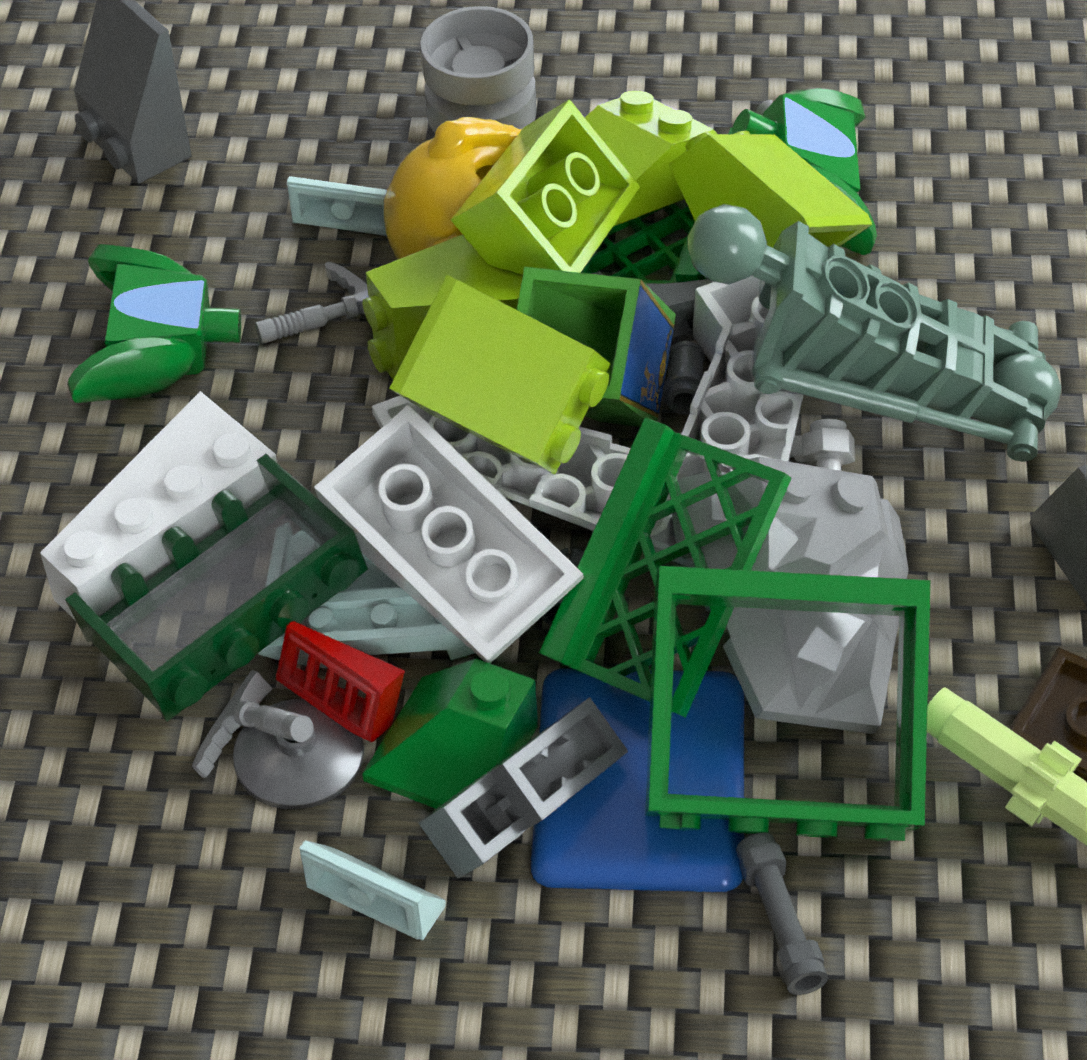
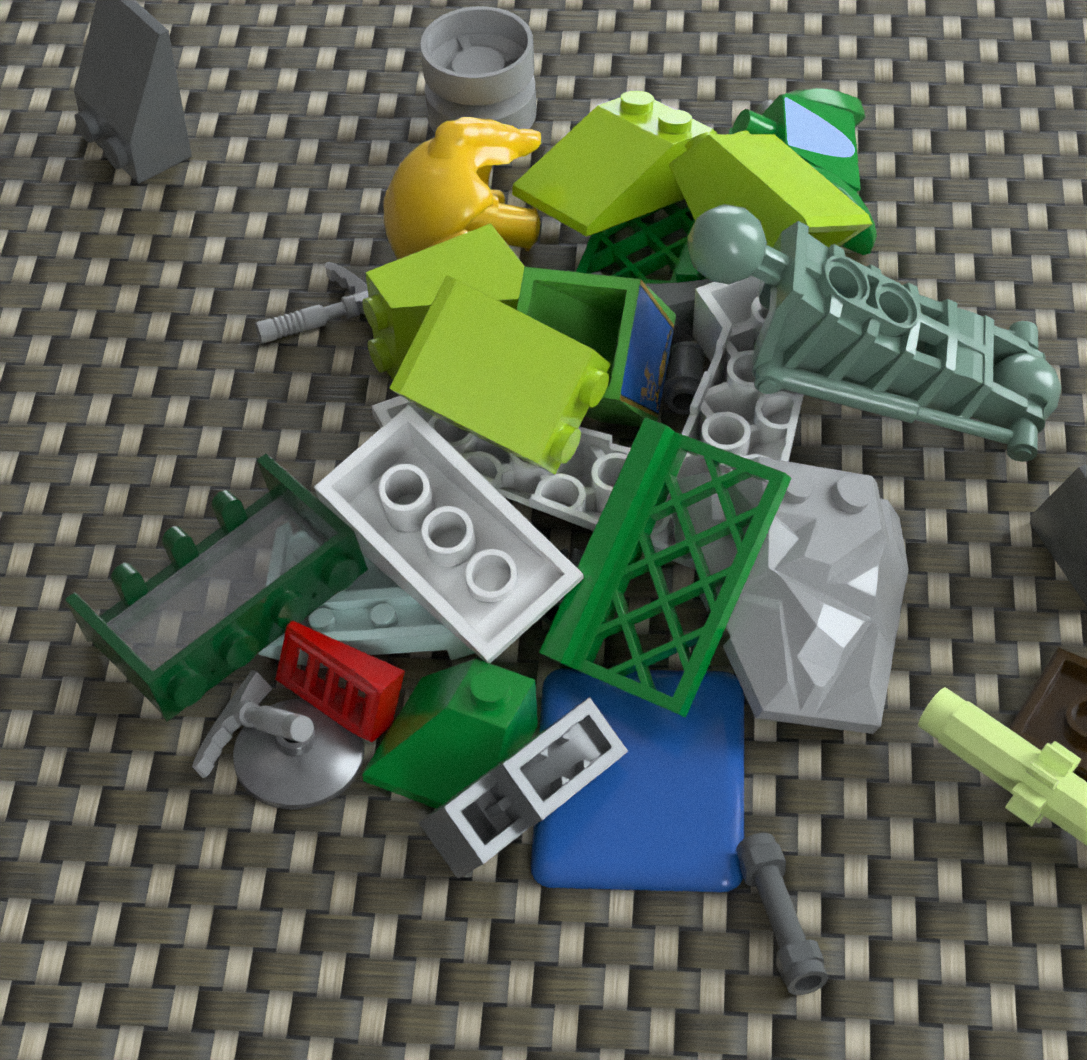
white wedge [40,391,277,620] -> none
green torso [67,244,241,403] -> none
light aqua slope [287,176,387,236] -> none
light aqua slope [299,840,446,940] -> none
lime slope [451,99,641,275] -> none
green window [645,566,931,841] -> none
white piece [790,419,855,471] -> none

